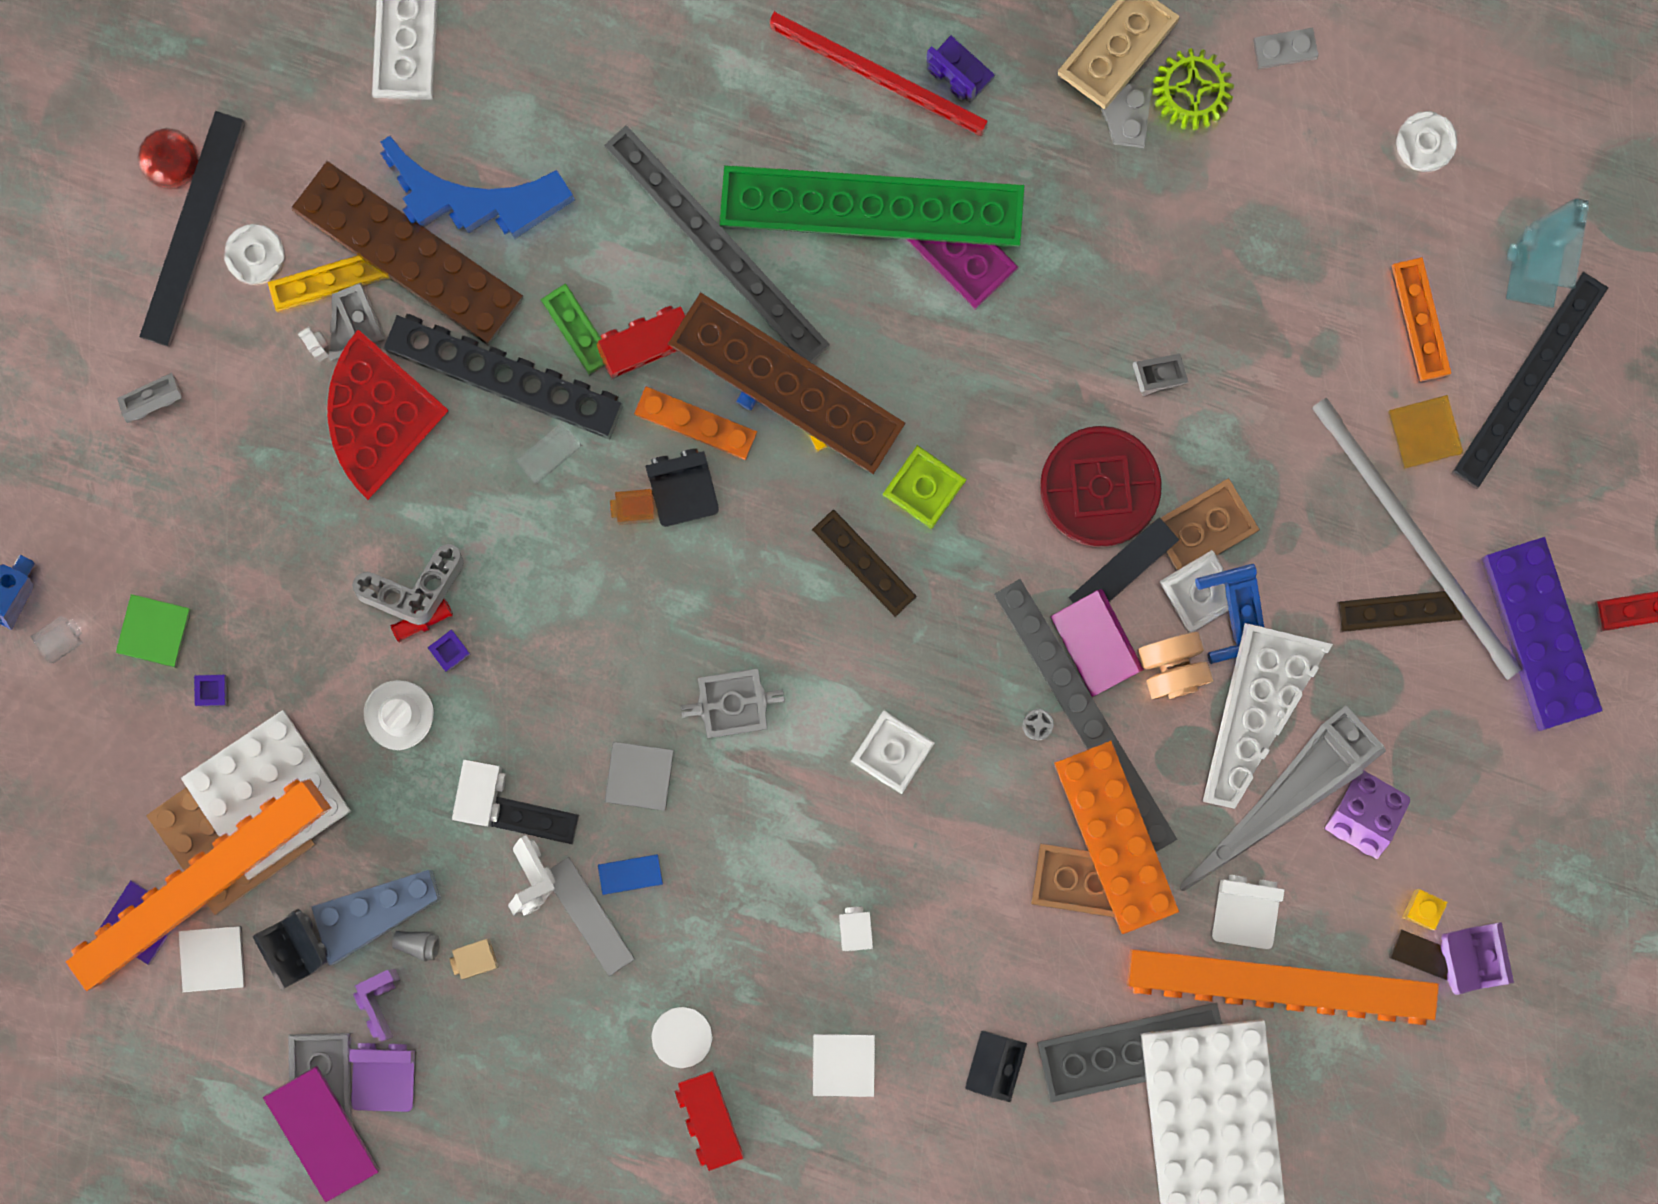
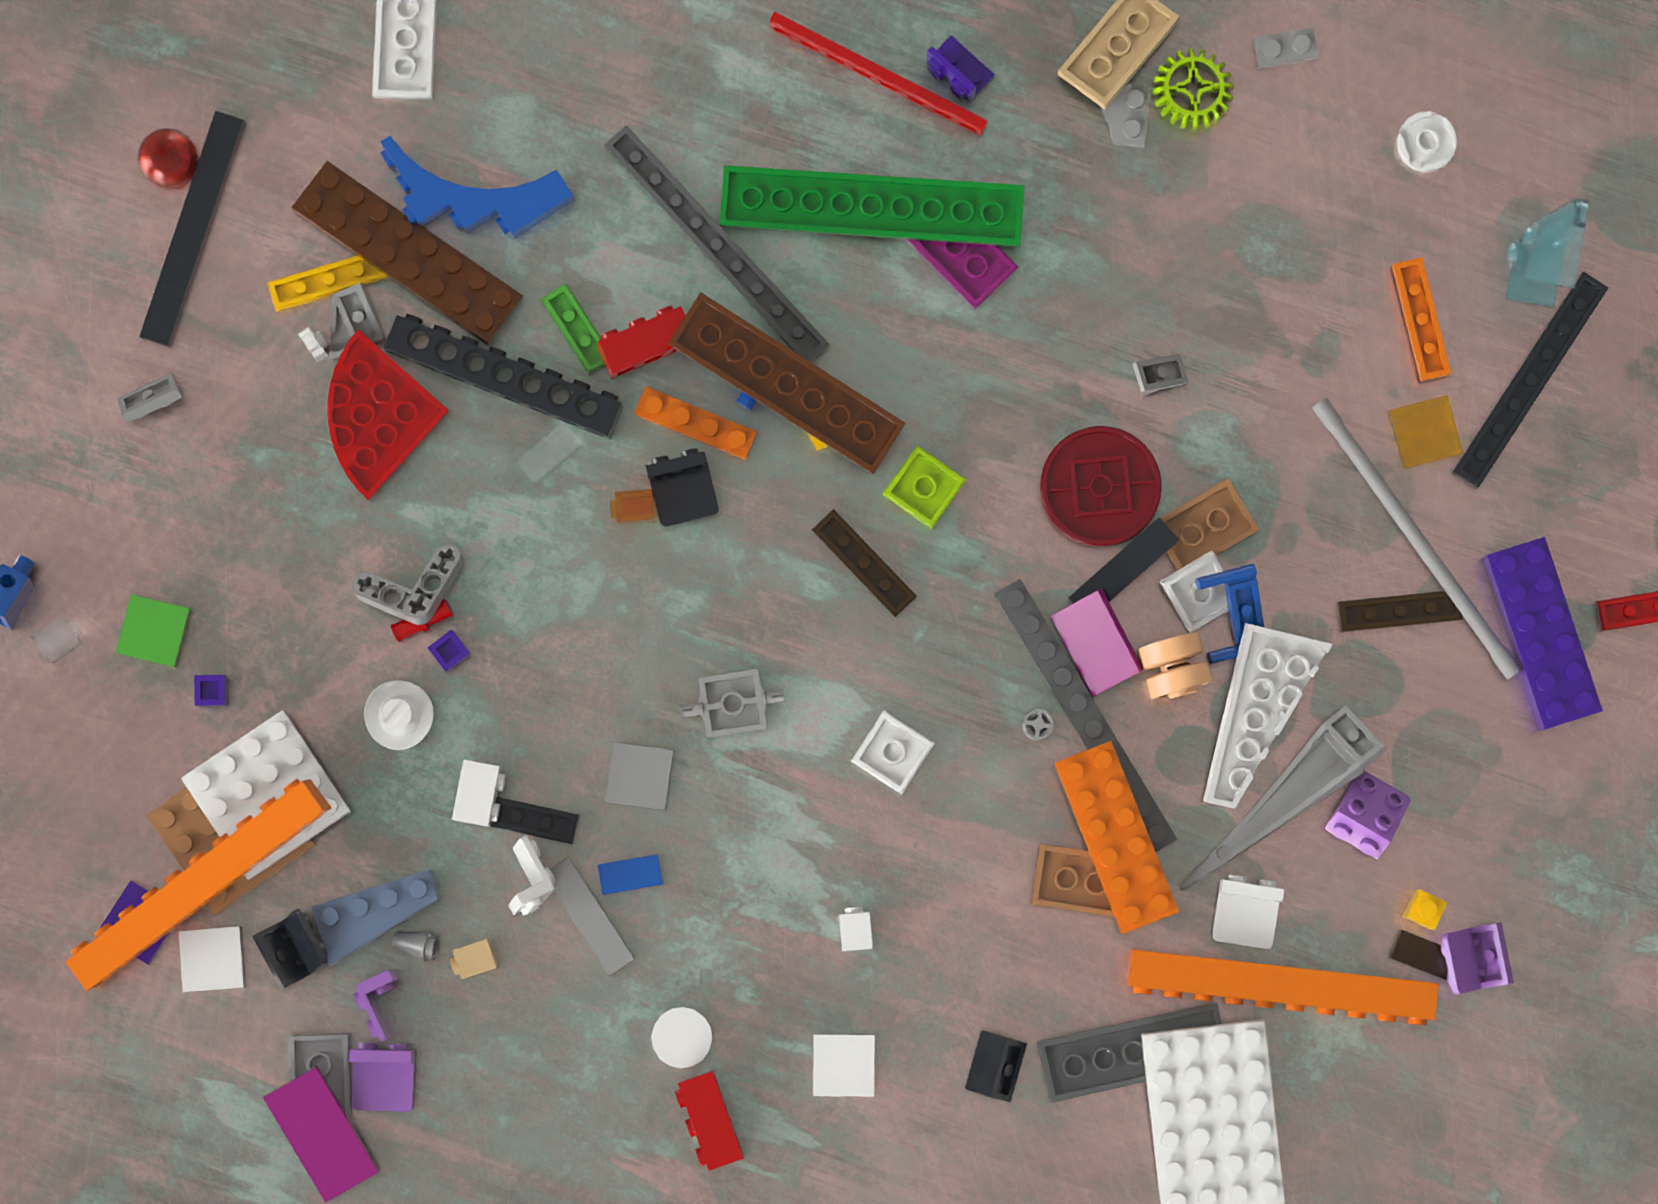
white tile [224,224,285,284] -> none

